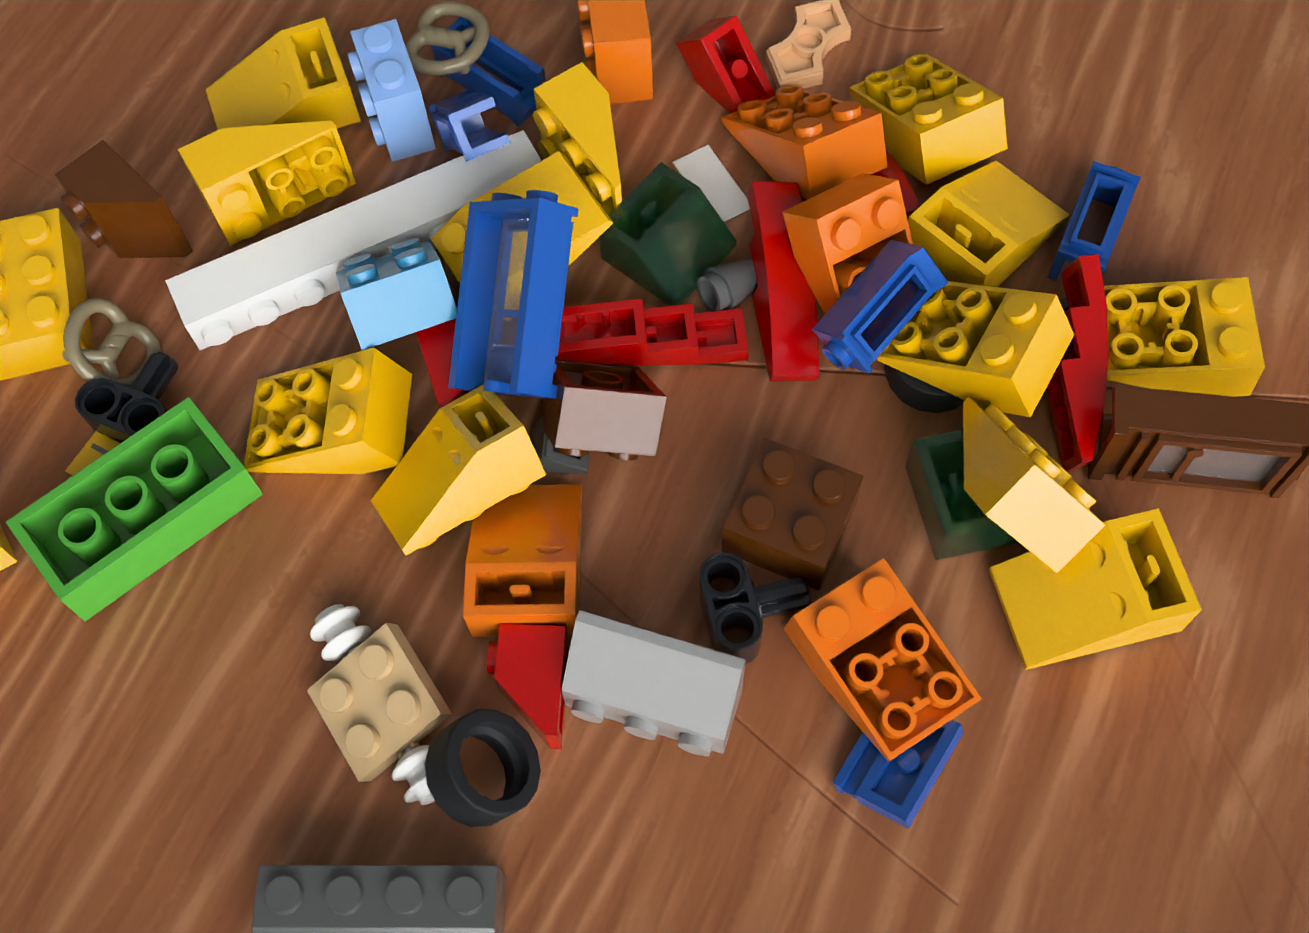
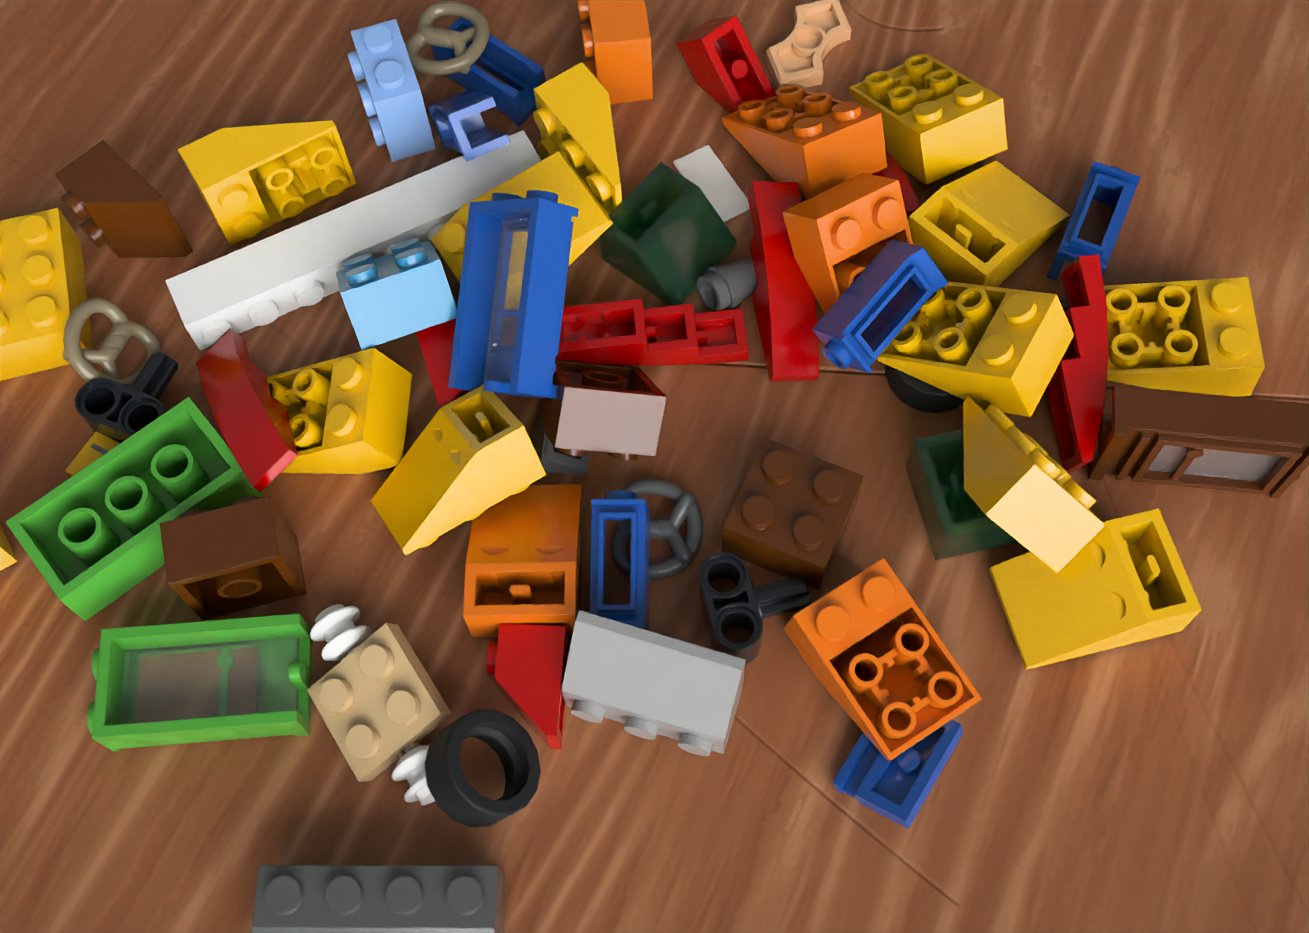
yellow slope [205,17,361,130] -> none
none -> door [87,613,313,752]
none -> reddish brown brick [159,496,307,621]
none -> red slope [196,329,298,493]
none -> blue window [590,491,650,631]
none -> dark grey piece [611,479,703,580]

